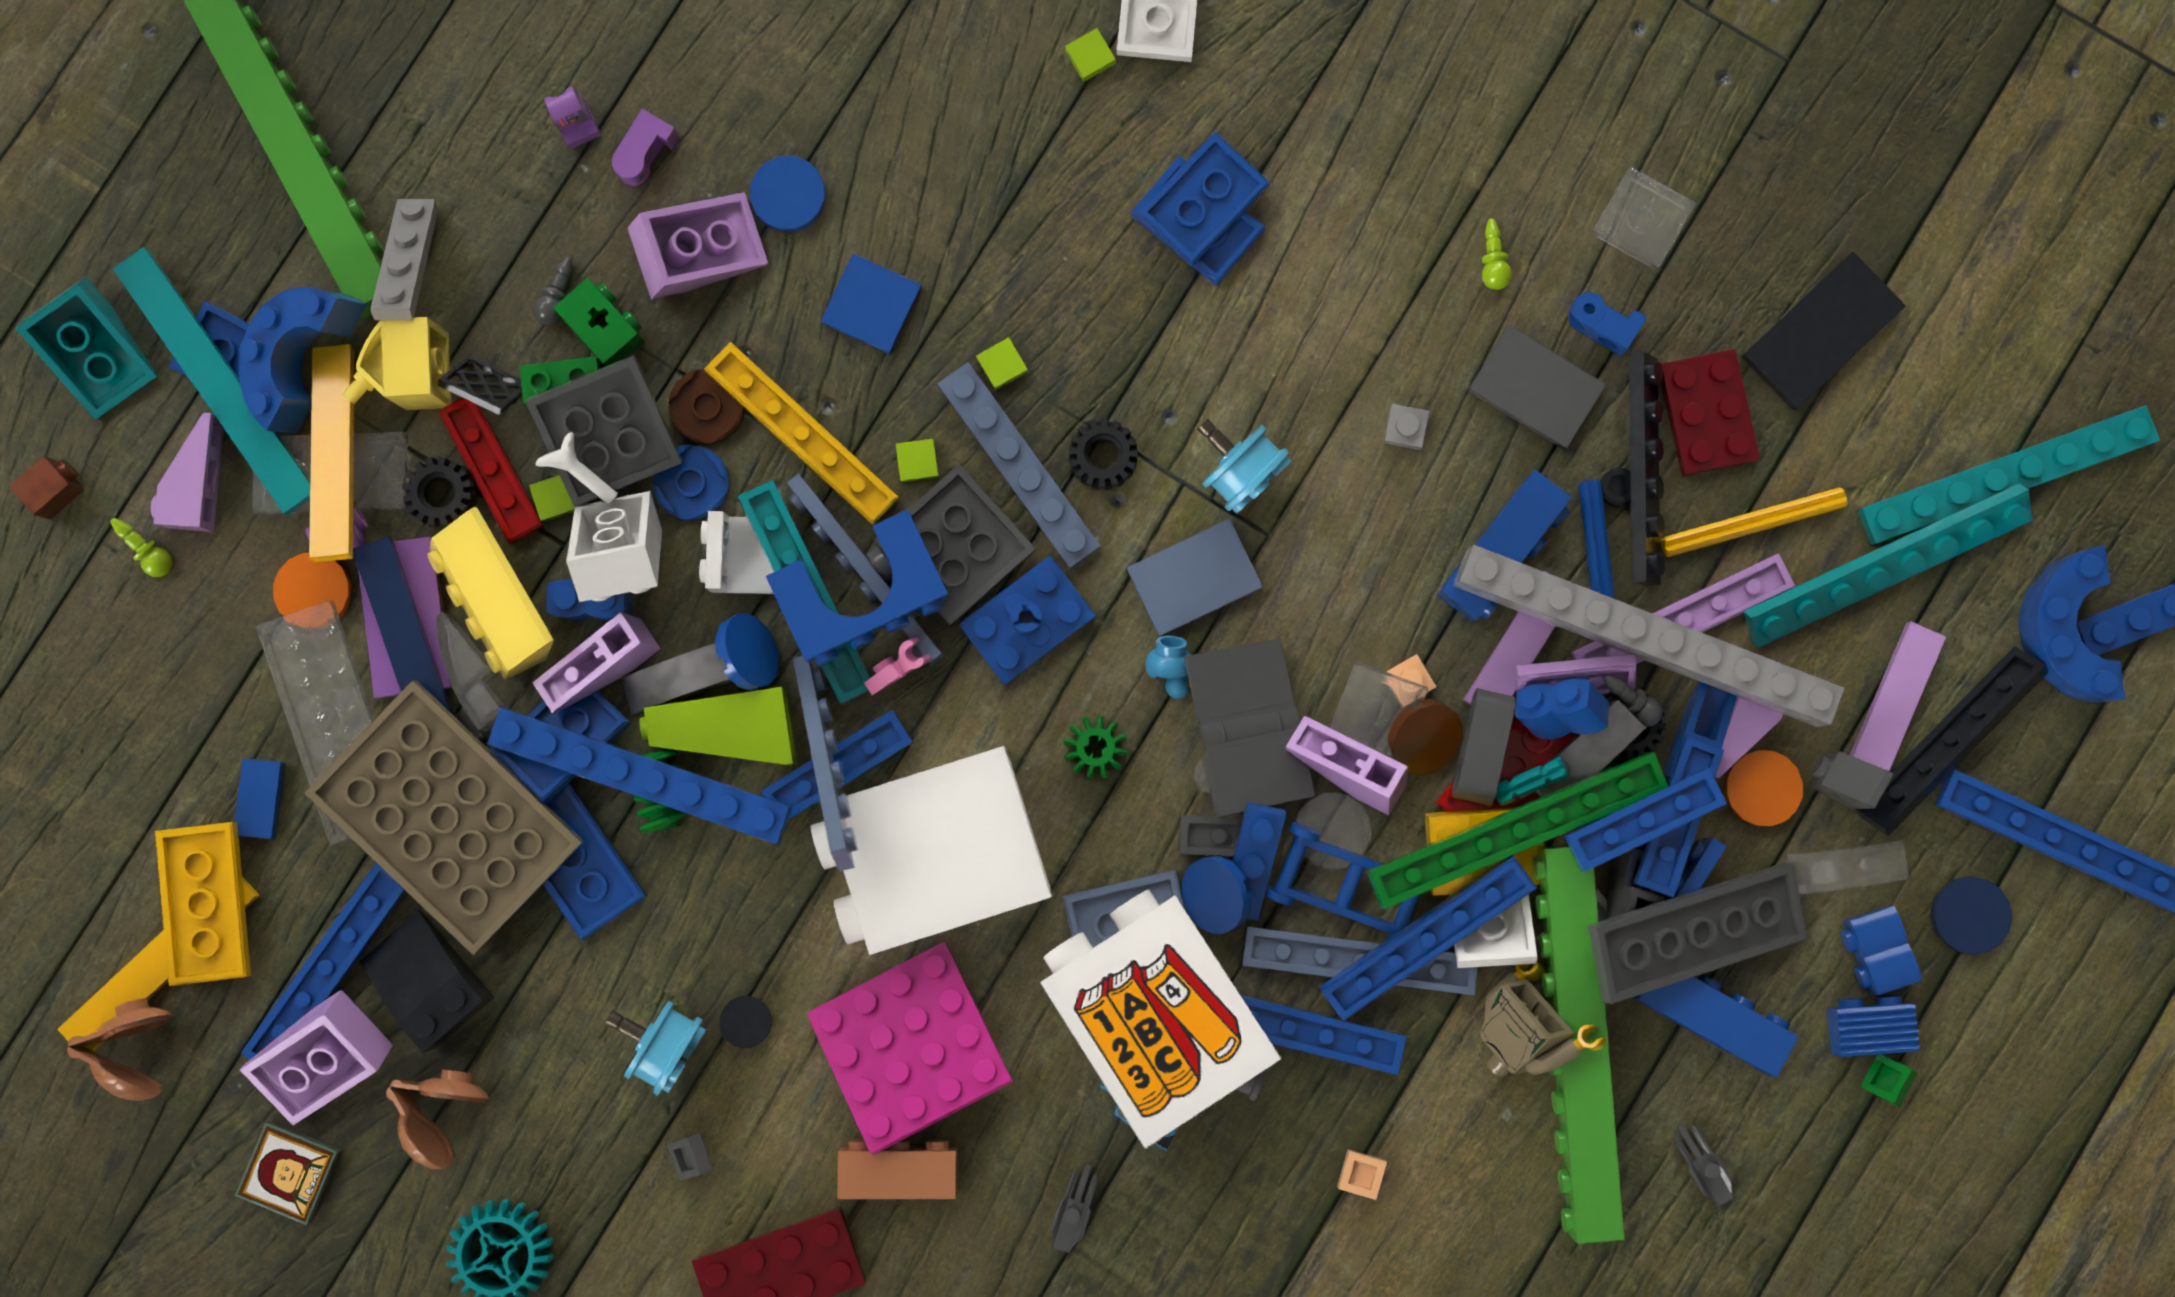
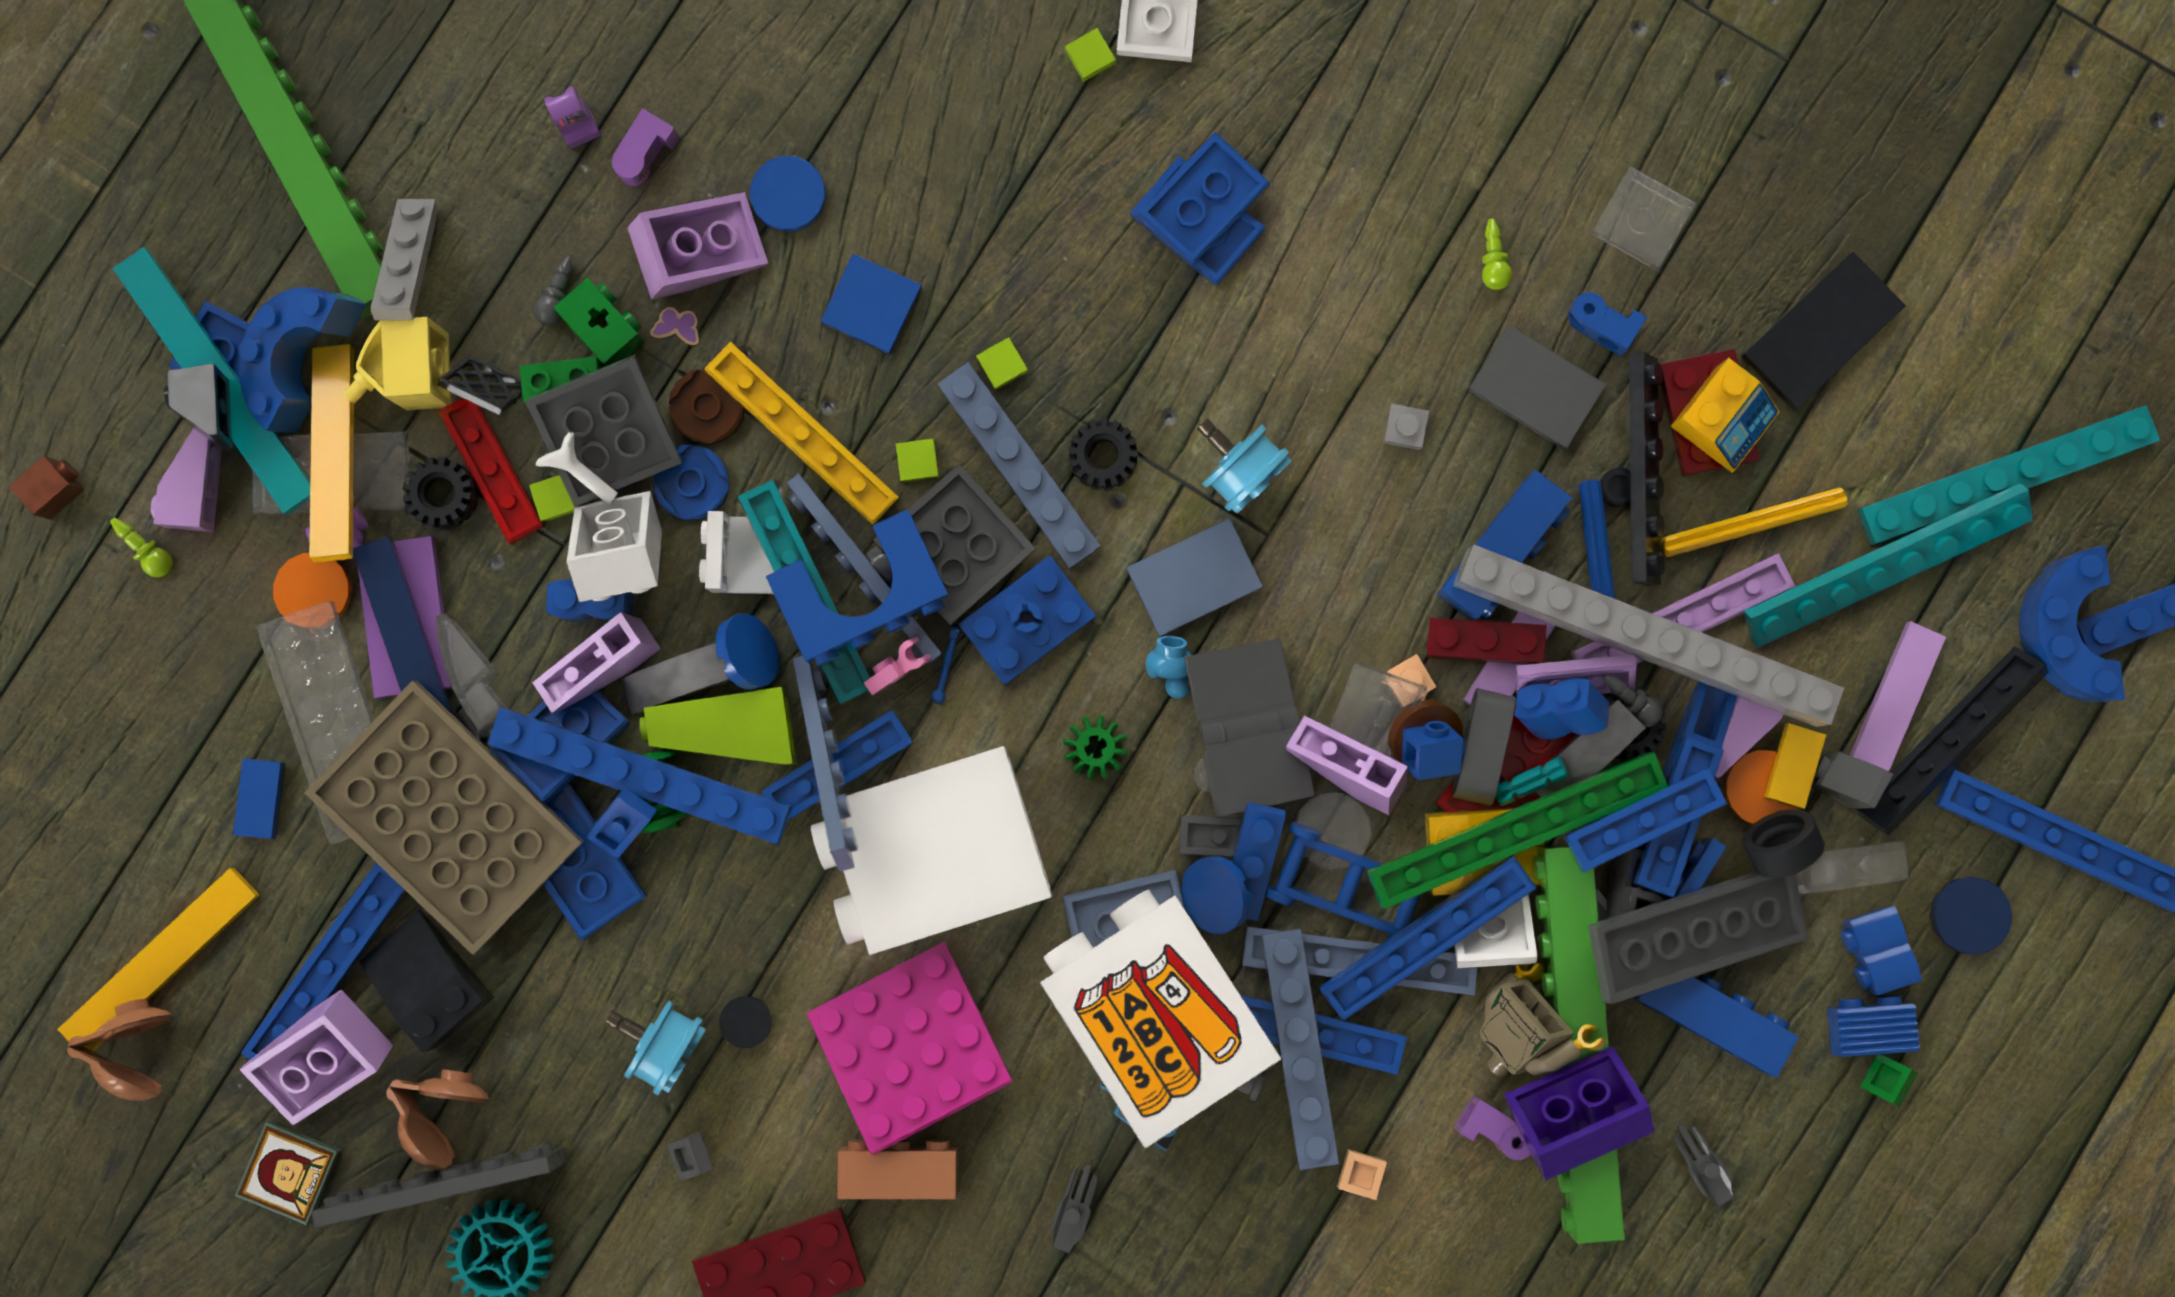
teal slope [15,276,158,420] -> none
yellow tile [155,822,251,986] -> none
light yellow slope [427,507,554,680] -> none
none -> slope [164,363,232,450]
none -> dark grey plate [311,1142,567,1228]
none -> blue plate [586,787,657,859]
none -> medium lavender sticker [650,307,699,345]
none -> blue hinge [931,625,960,704]
none -> sand blue plate [1261,928,1339,1170]
none -> blue brick [1402,721,1466,781]
none -> dark red plate [1427,618,1547,665]
none -> medium lavender leg [1454,1095,1530,1160]
none -> dark purple slope [1504,1046,1655,1181]
none -> yellow slope [1671,358,1780,473]
none -> black tyre [1742,809,1825,878]
none -> yellow tile [1764,723,1826,809]

